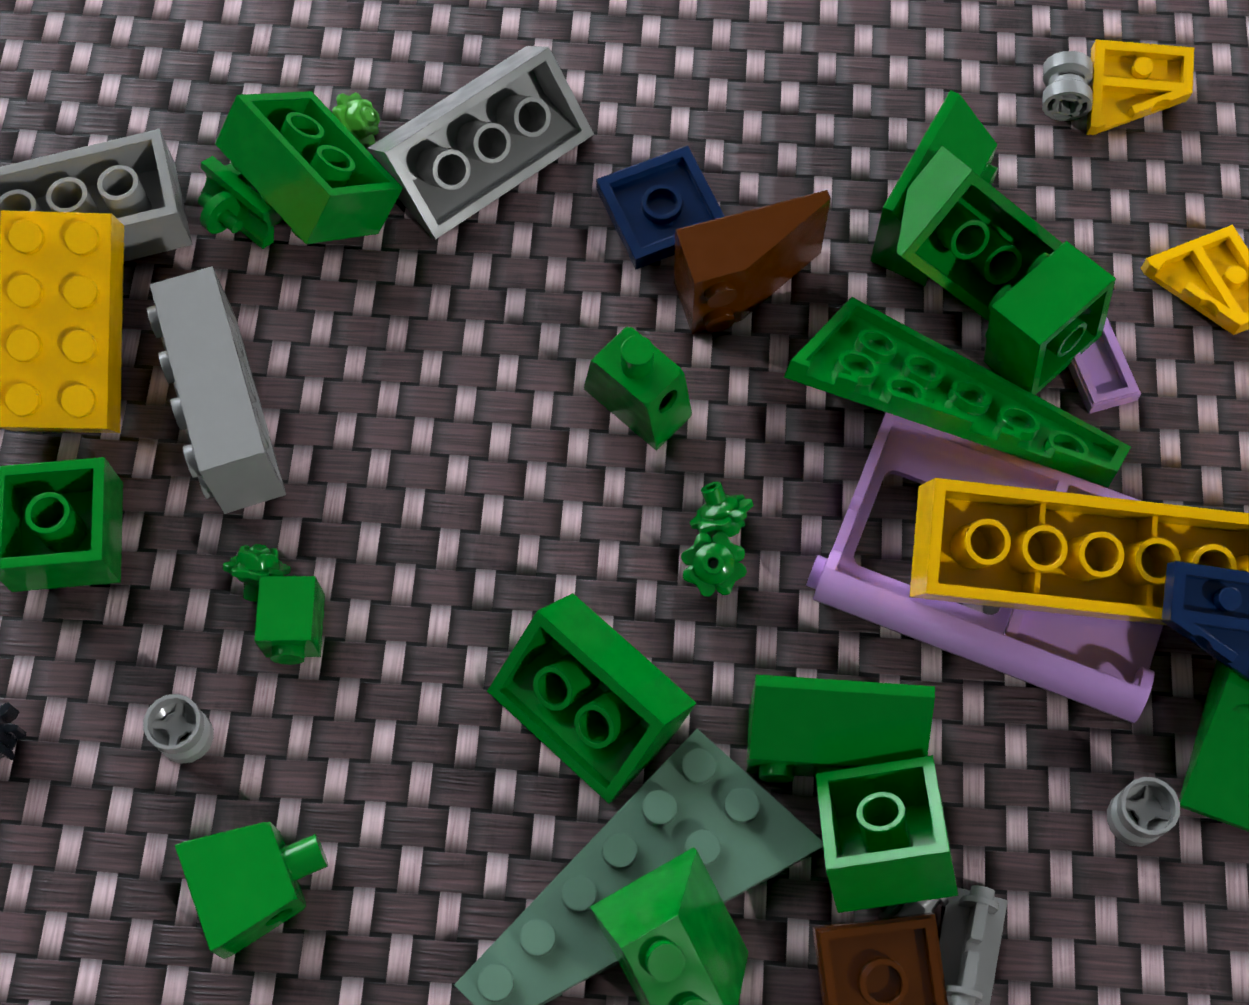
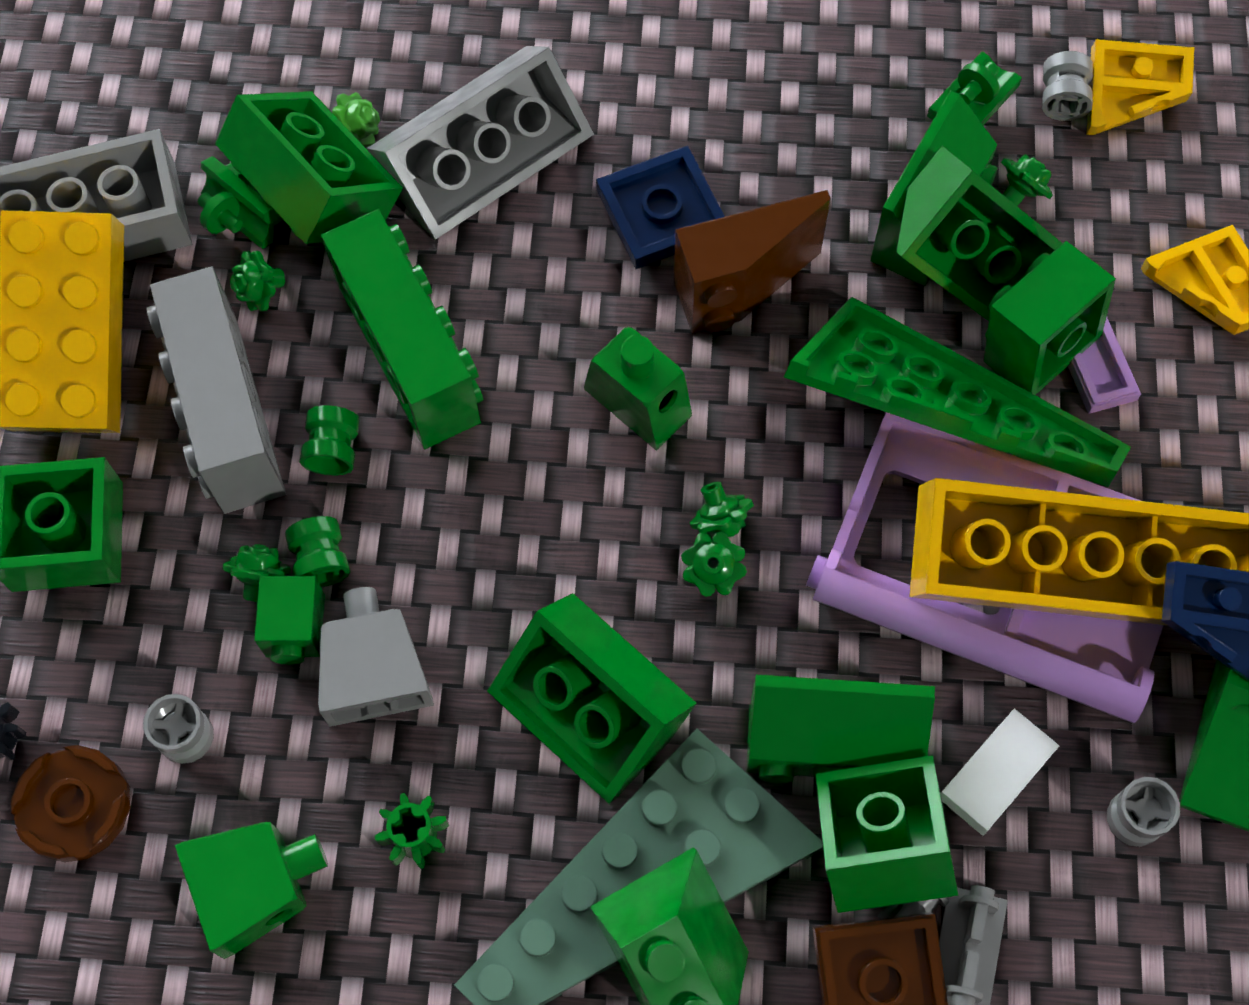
none -> reddish brown tile [11,745,131,863]
none -> green plant [230,251,285,311]
none -> green wheel [285,516,350,588]
none -> green wheel [300,405,360,476]
none -> light grey torso [318,587,434,727]
none -> green brick [321,209,484,450]
none -> green gear [375,793,449,869]
none -> green hips [927,51,1022,125]
none -> white slope [941,708,1059,836]
none -> green plant [1001,154,1053,206]

